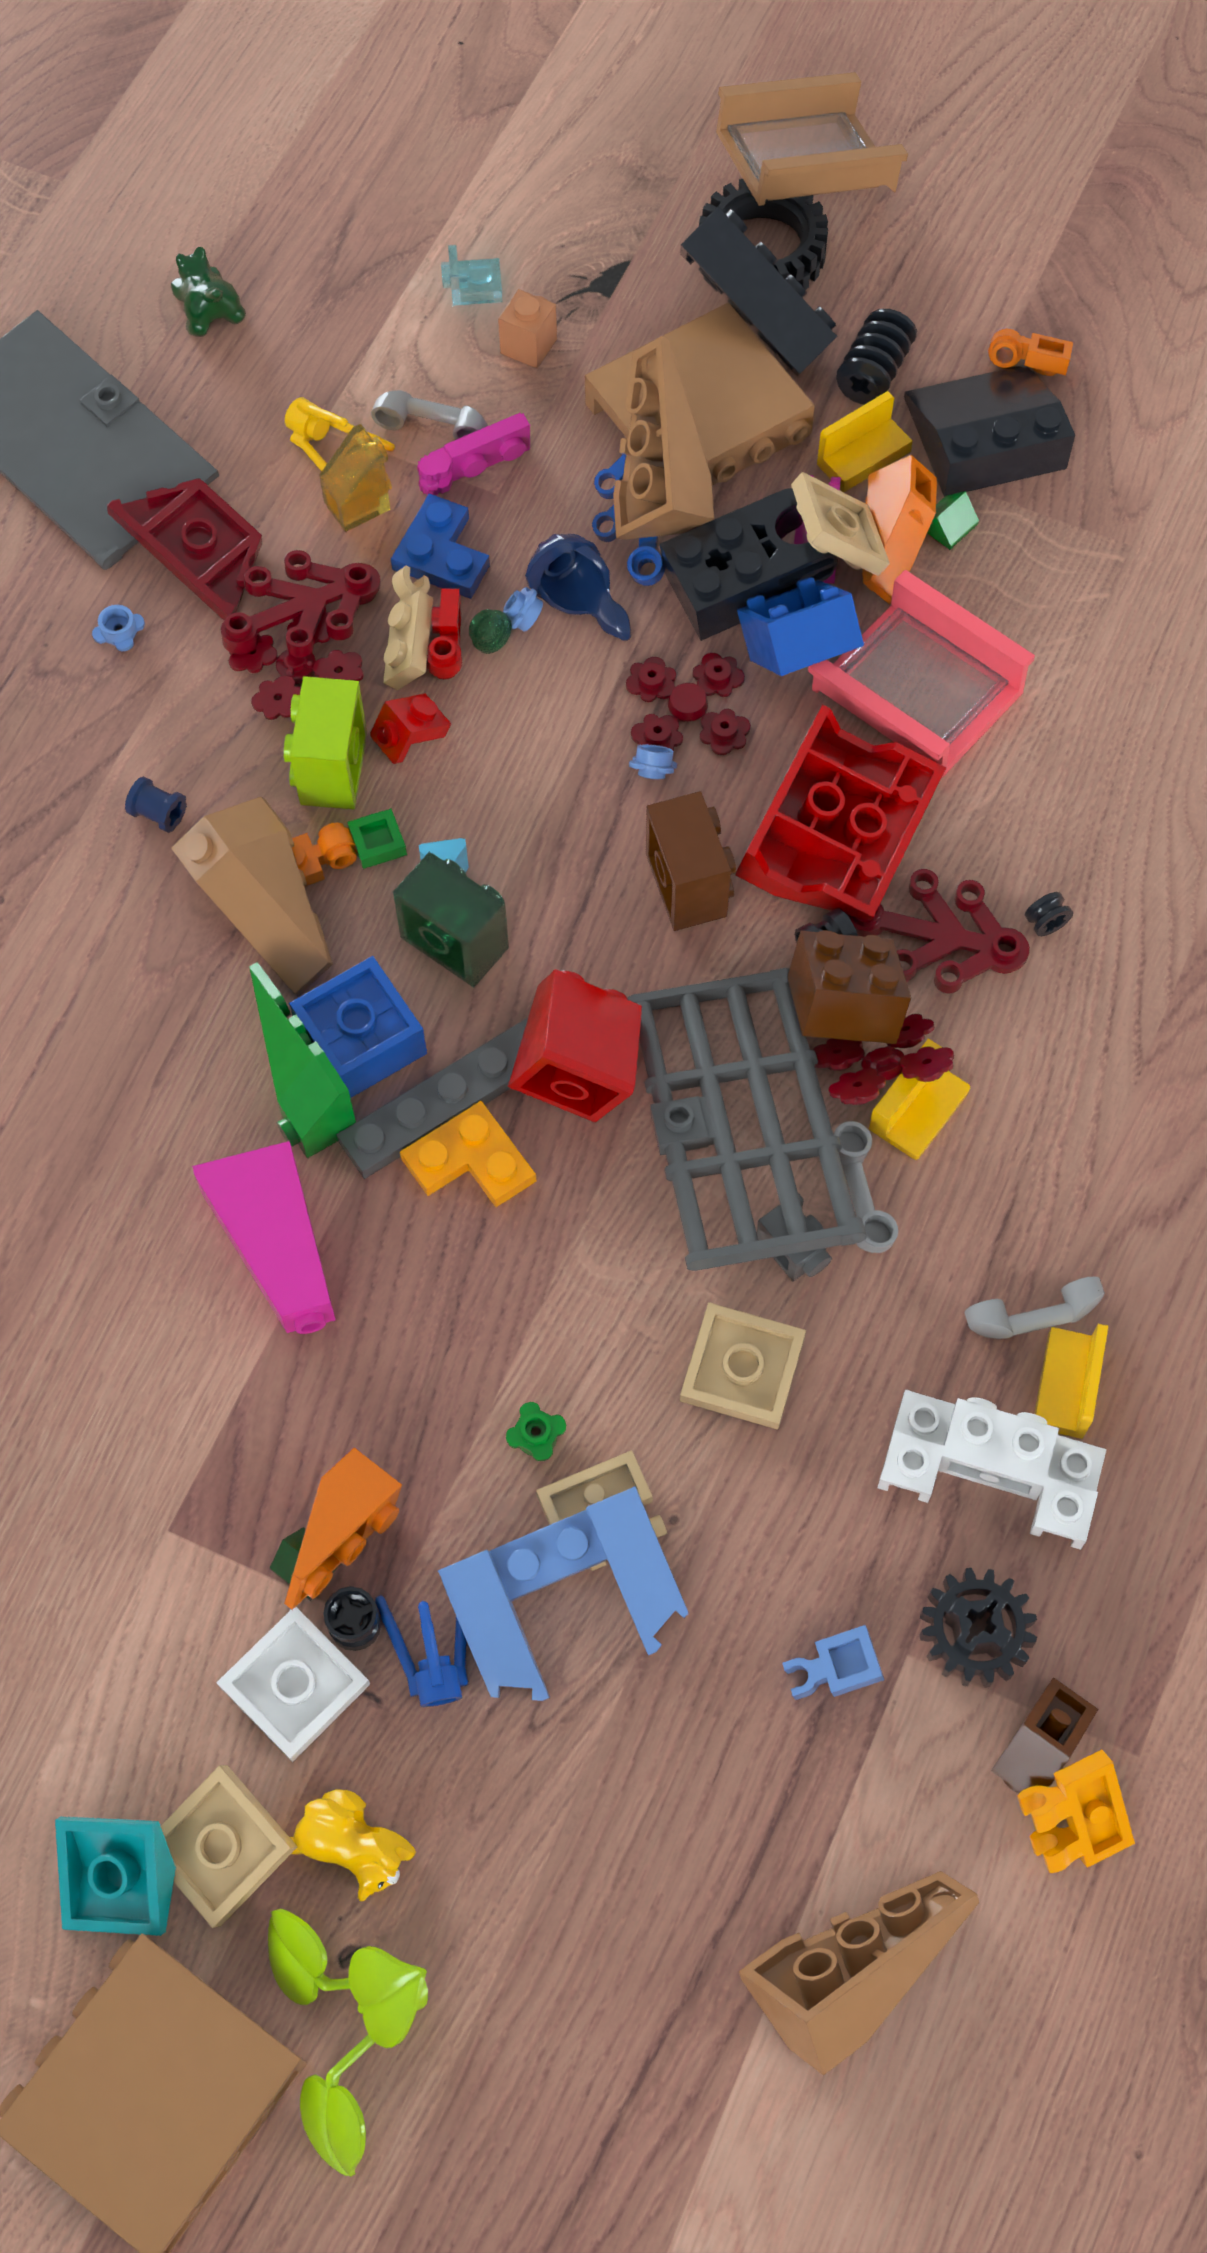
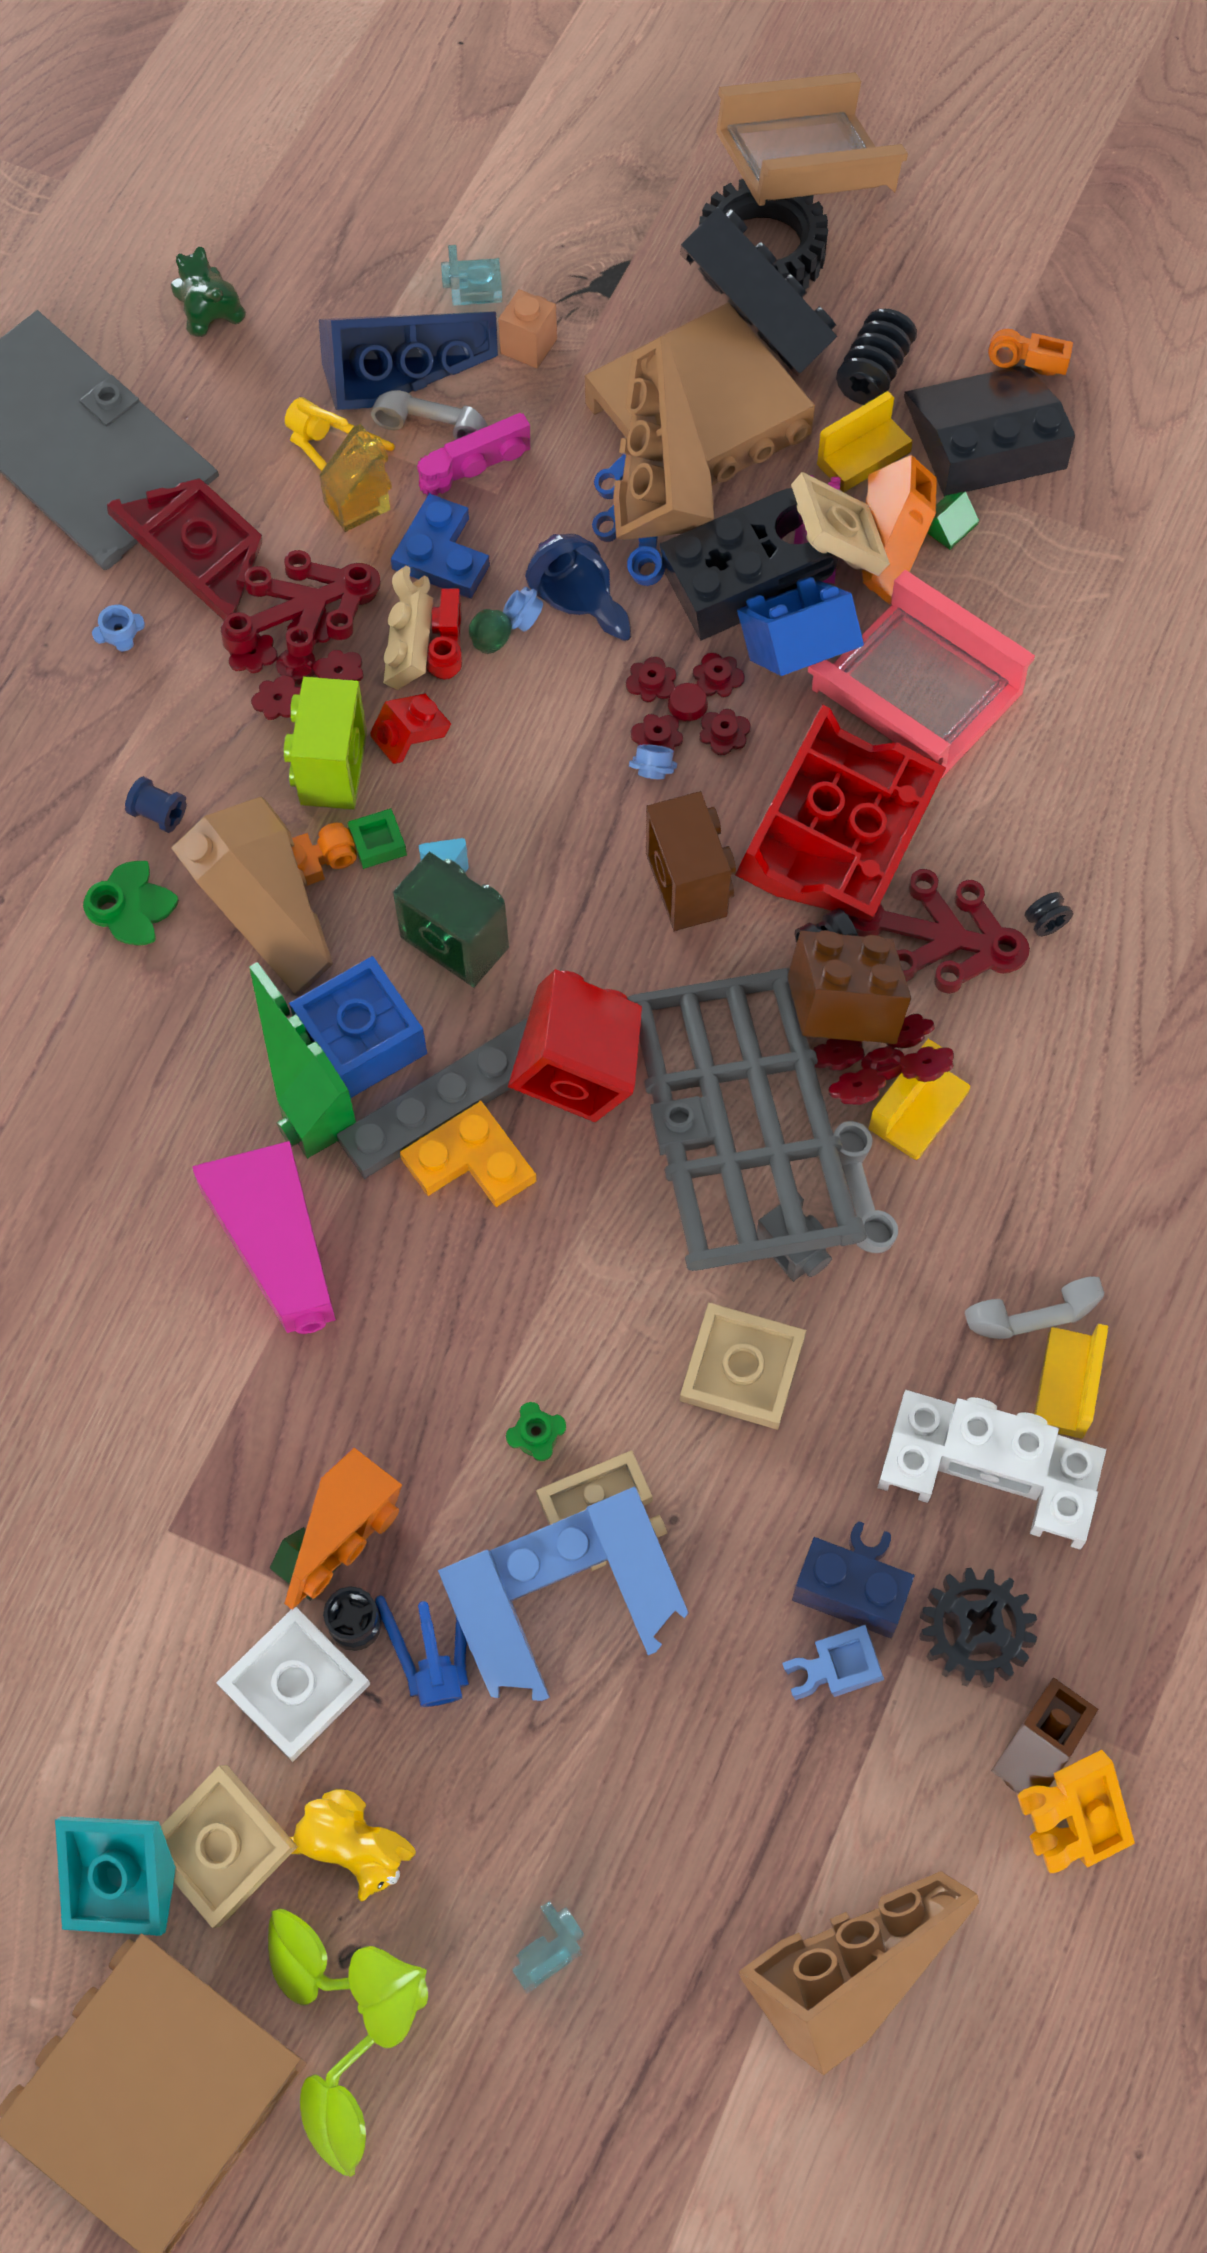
none -> green plate [83,861,179,946]
none -> dark blue wedge [319,311,498,410]
none -> clear light blue bracket [512,1901,584,1994]
none -> dark blue brick [792,1521,915,1639]

